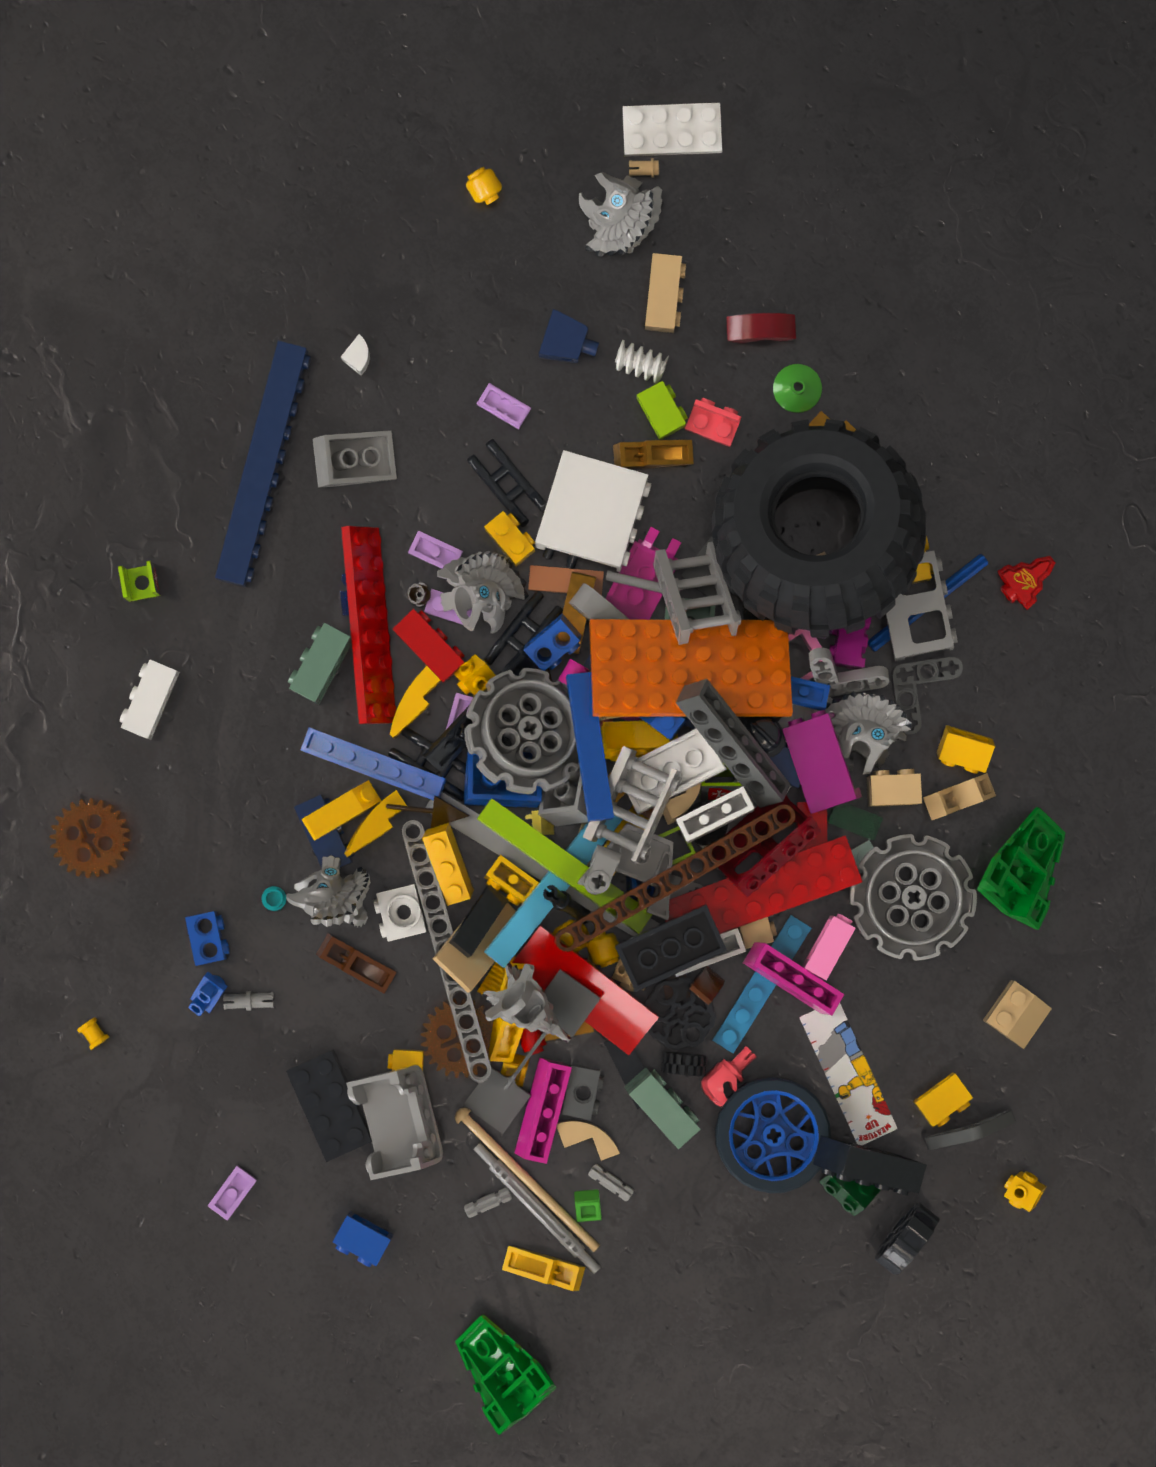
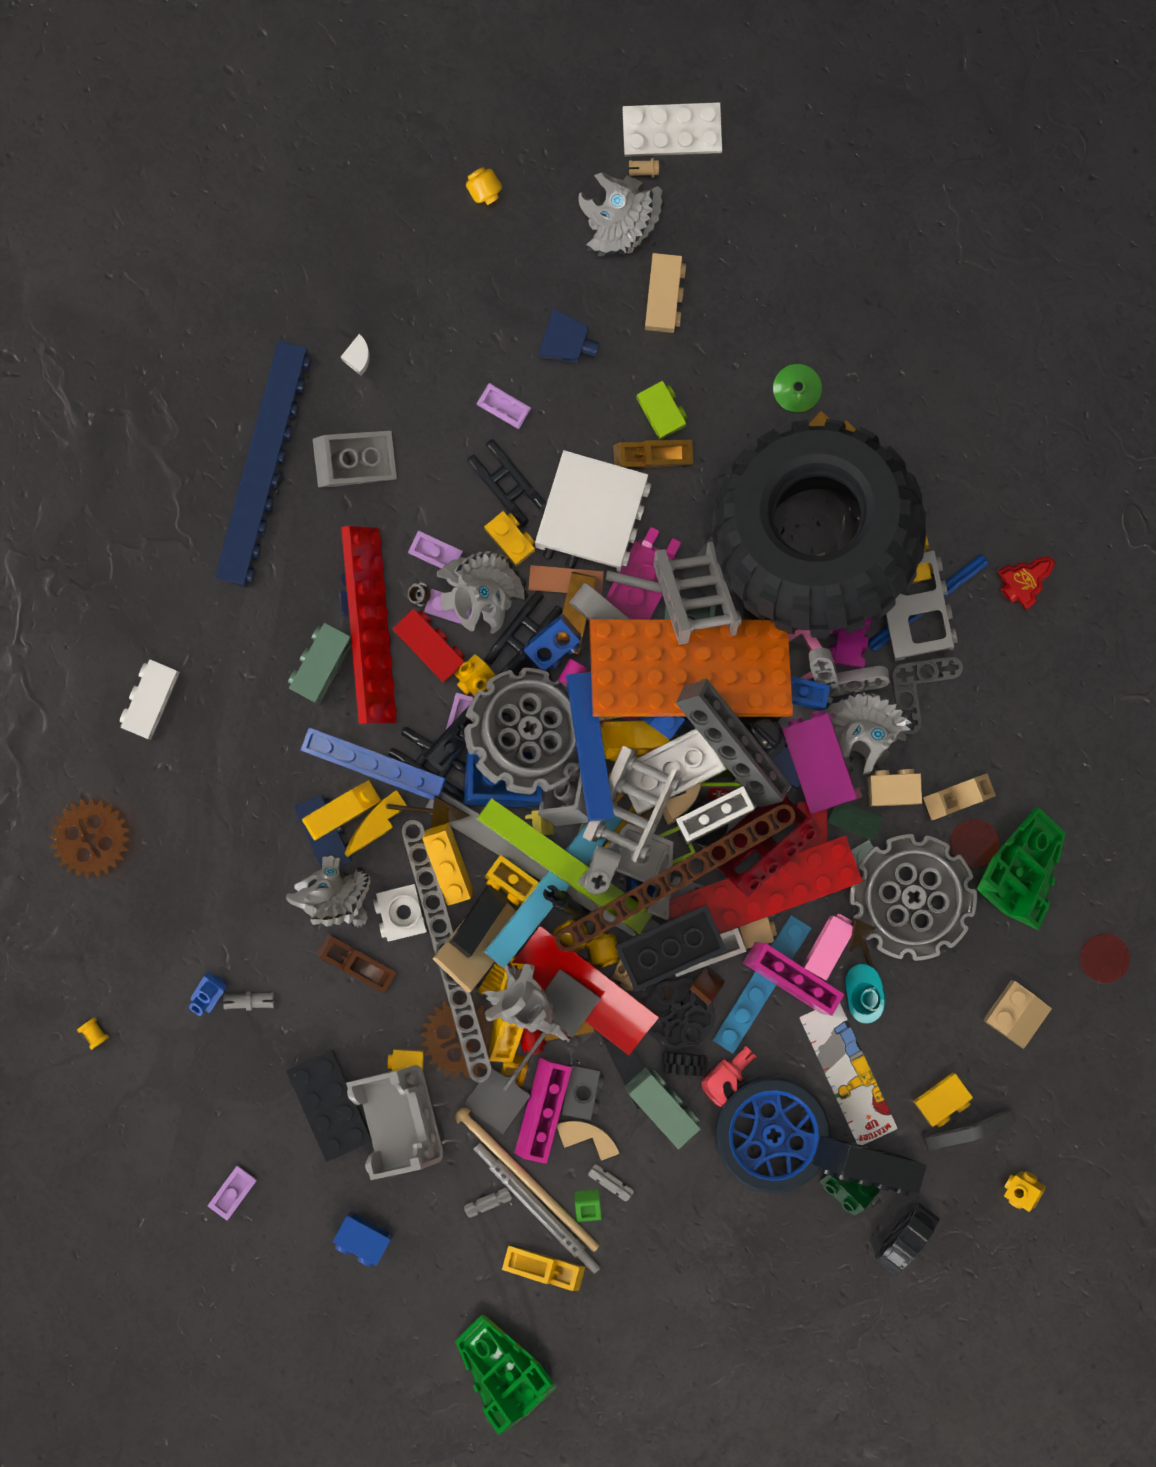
lime piece [118,561,161,602] -> none
blue brick [185,911,230,966] -> none
teal plate [262,886,287,911] -> none
yellow slope [390,666,441,739] -> none
white piece [615,340,669,384] -> none
coral bracket [685,398,741,447] -> none
dark red brick [726,313,796,343] -> none
yellow brick [937,725,995,774] -> none
none -> teal piece [846,964,887,1024]
none -> dark brown piece [849,918,876,967]
none -> clear red tile [949,819,999,868]
none -> clear red tile [1080,934,1130,983]

